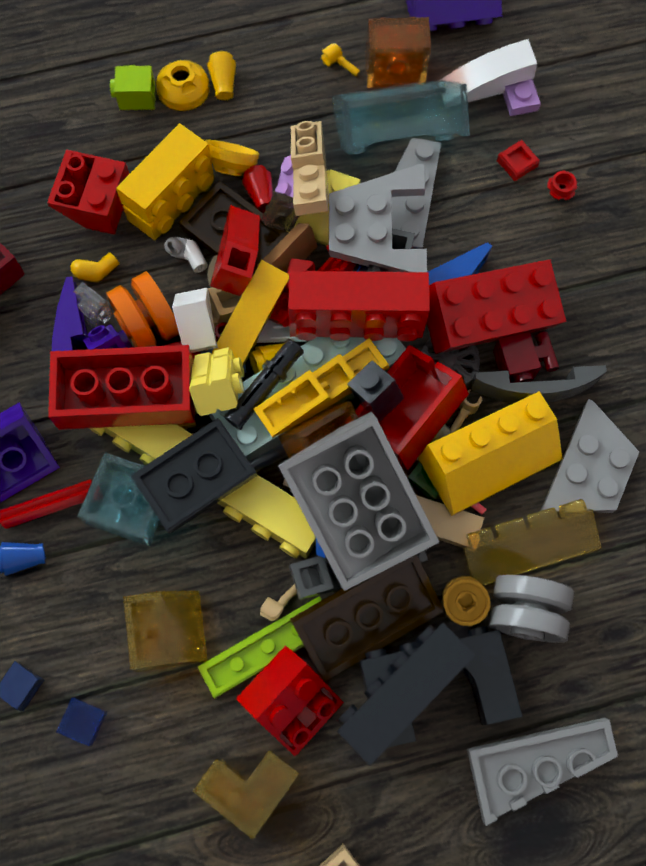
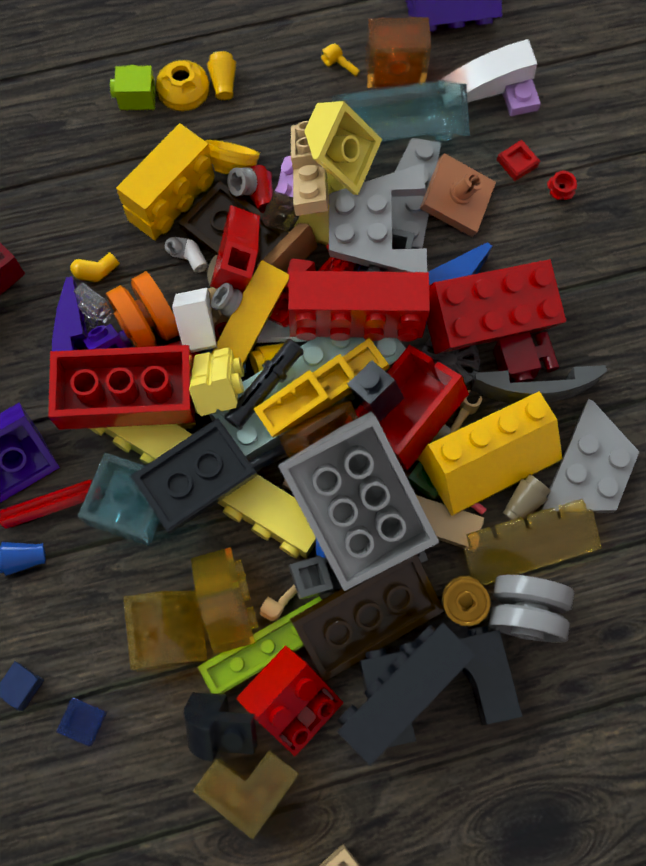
red slope [47,149,129,235] -> none
light grey wing [467,718,618,826] -> none
none -> black brick [184,692,258,762]
none -> clear yellow brick [191,547,259,654]
none -> light grey bush [211,283,242,316]
none -> light grey bush [227,167,257,196]
none -> light yellow slope [304,101,382,195]
none -> nougat tile [420,153,496,237]
none -> dark tan cone [502,474,551,525]

